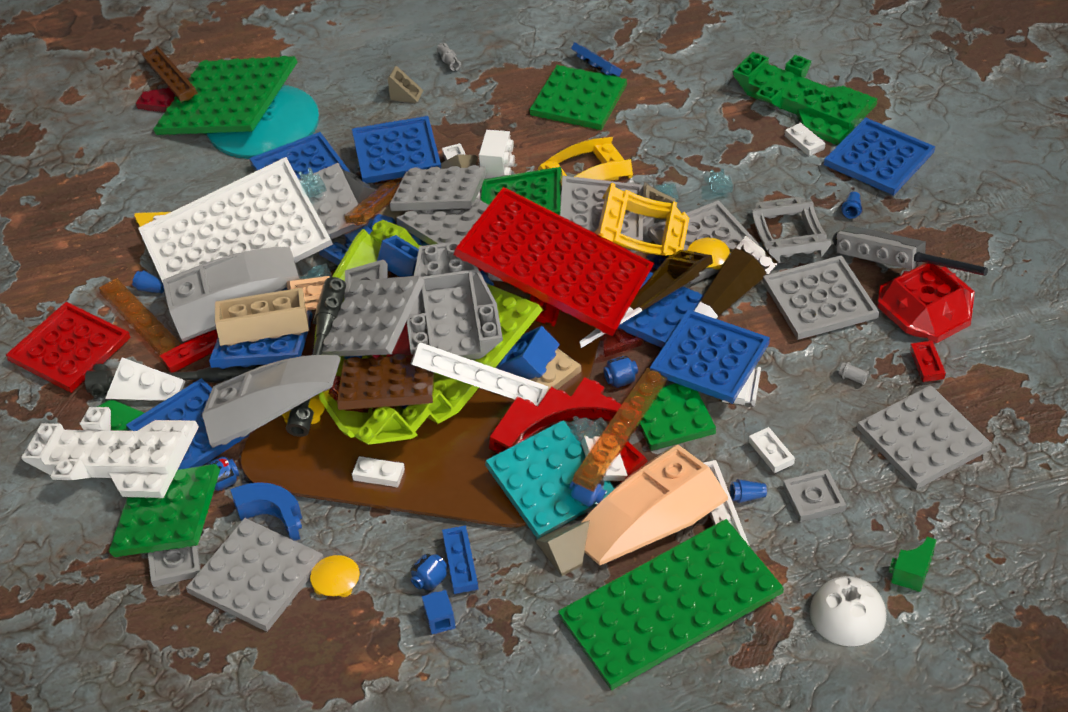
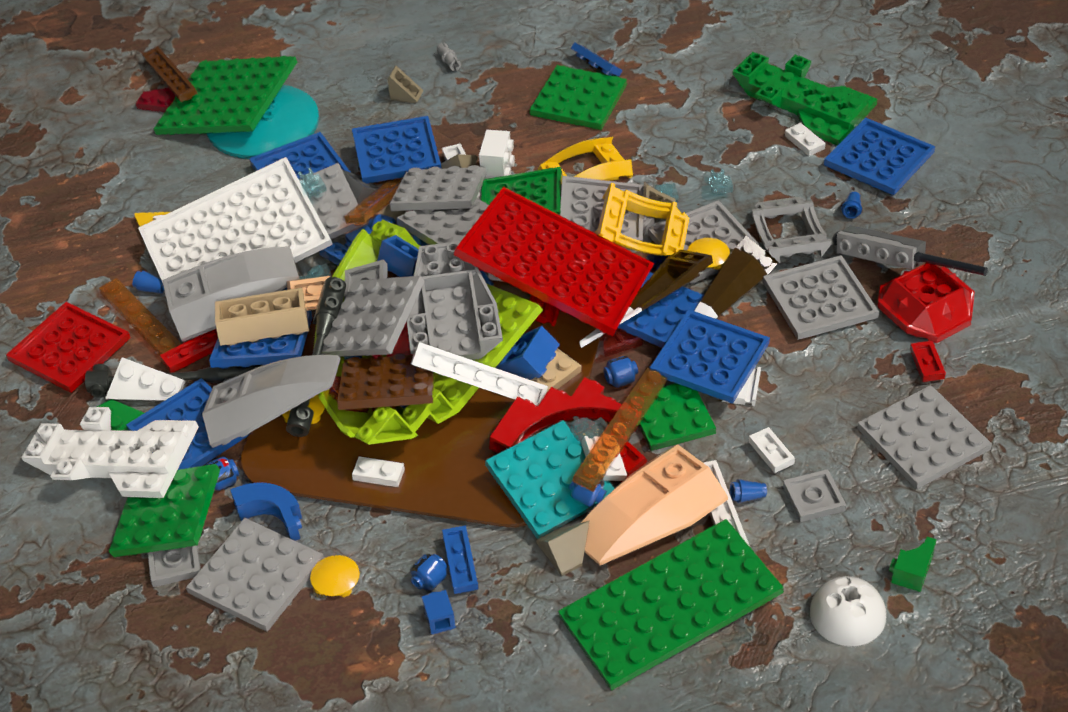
light grey pin [838,362,869,385] -> none

